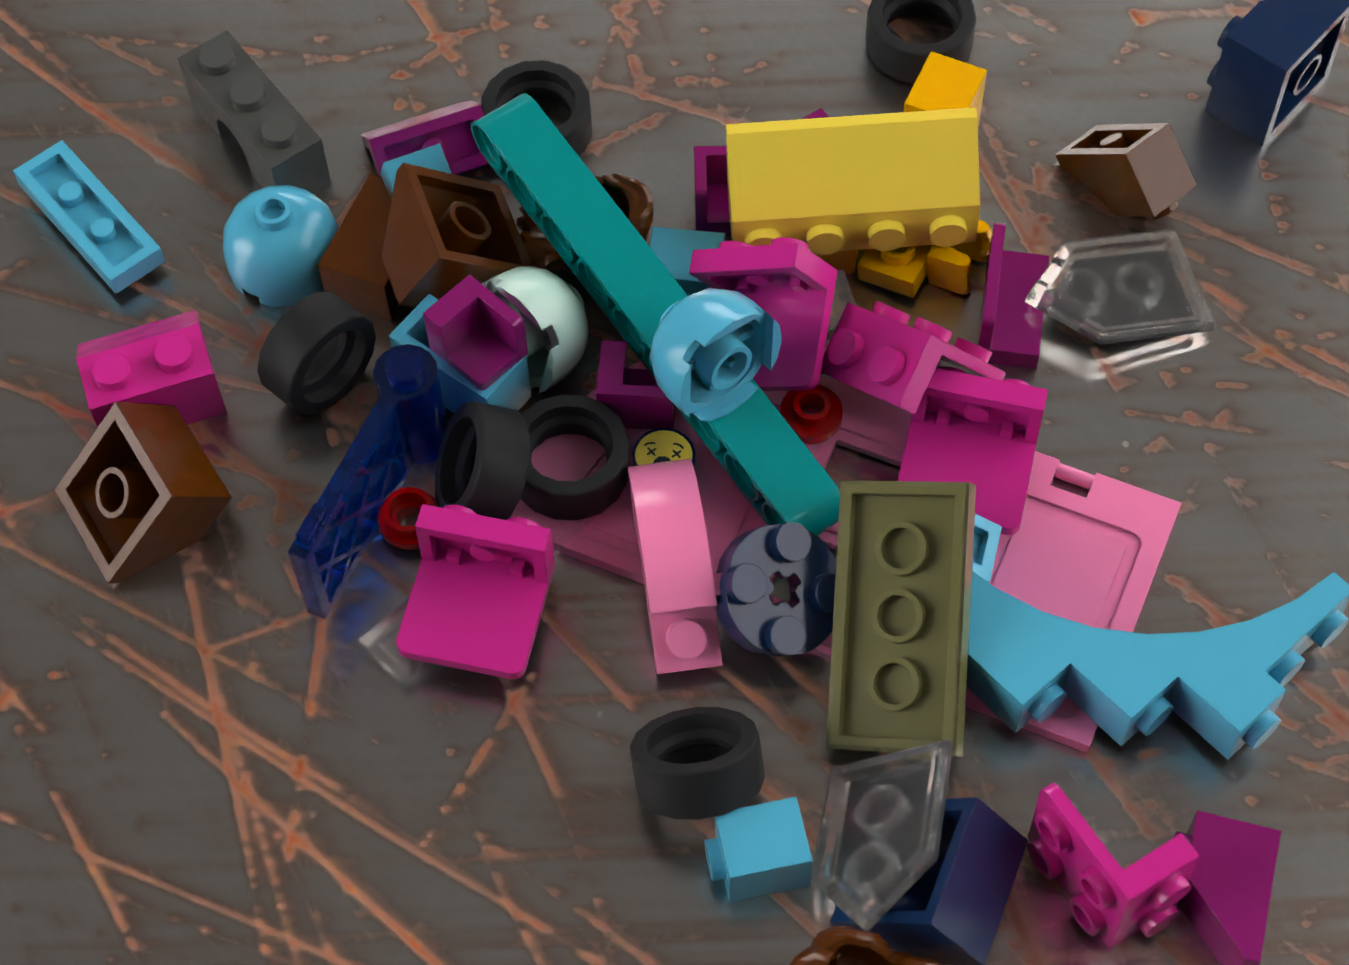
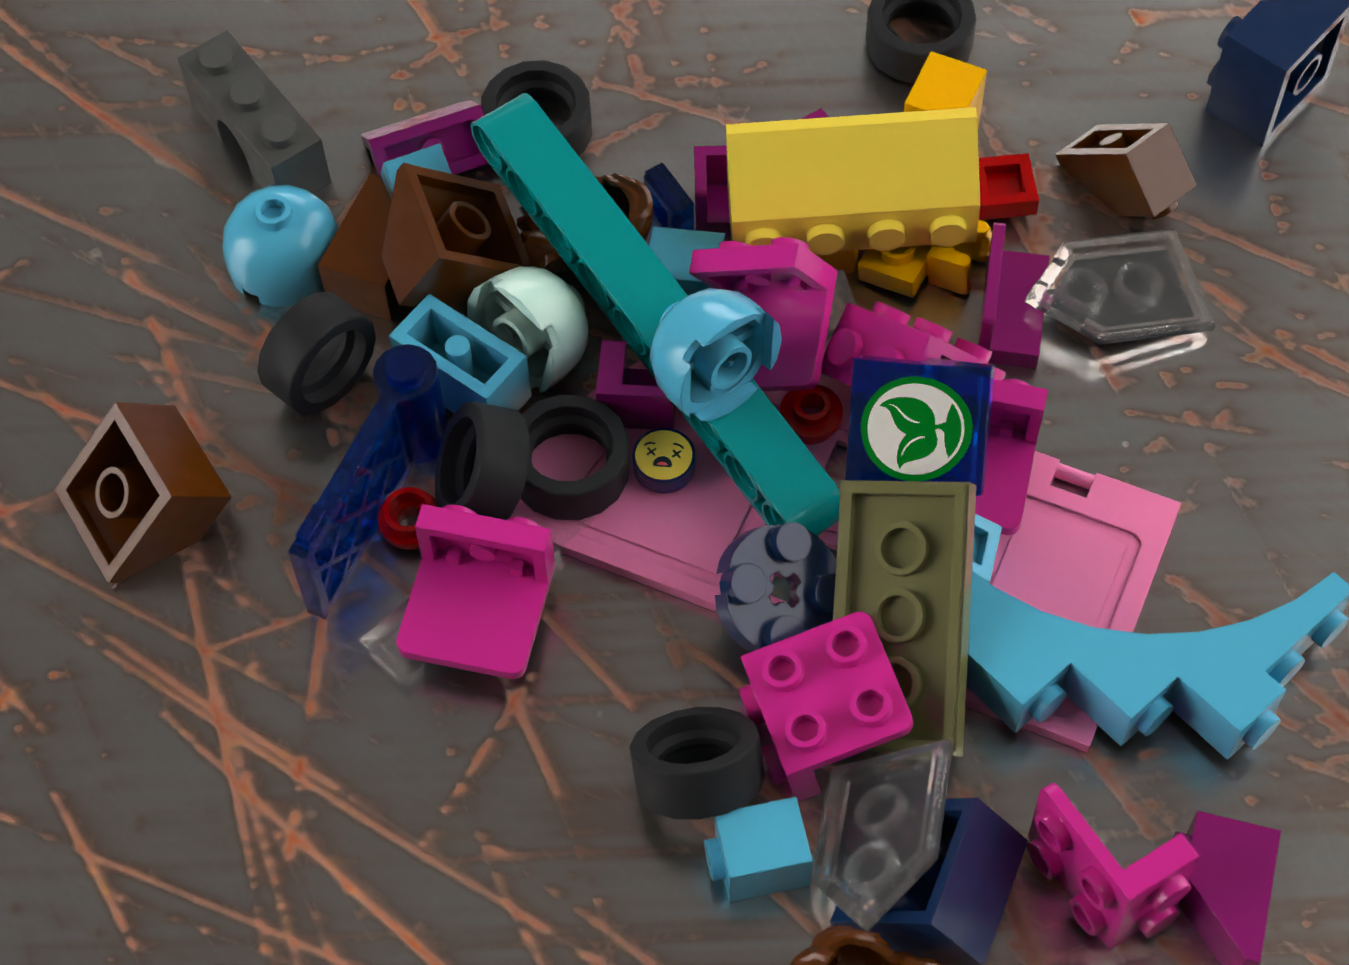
medium azure plate [13,140,166,294] -> none
dark pink slope [76,310,227,427] -> none
magenta panel [423,274,528,390] -> none
bright pink arch [627,458,723,674] -> none
none -> clear blue tile [644,162,695,230]
none -> dark pink bracket [738,612,913,802]
none -> slope [845,355,995,496]
none -> red plate [979,153,1040,220]

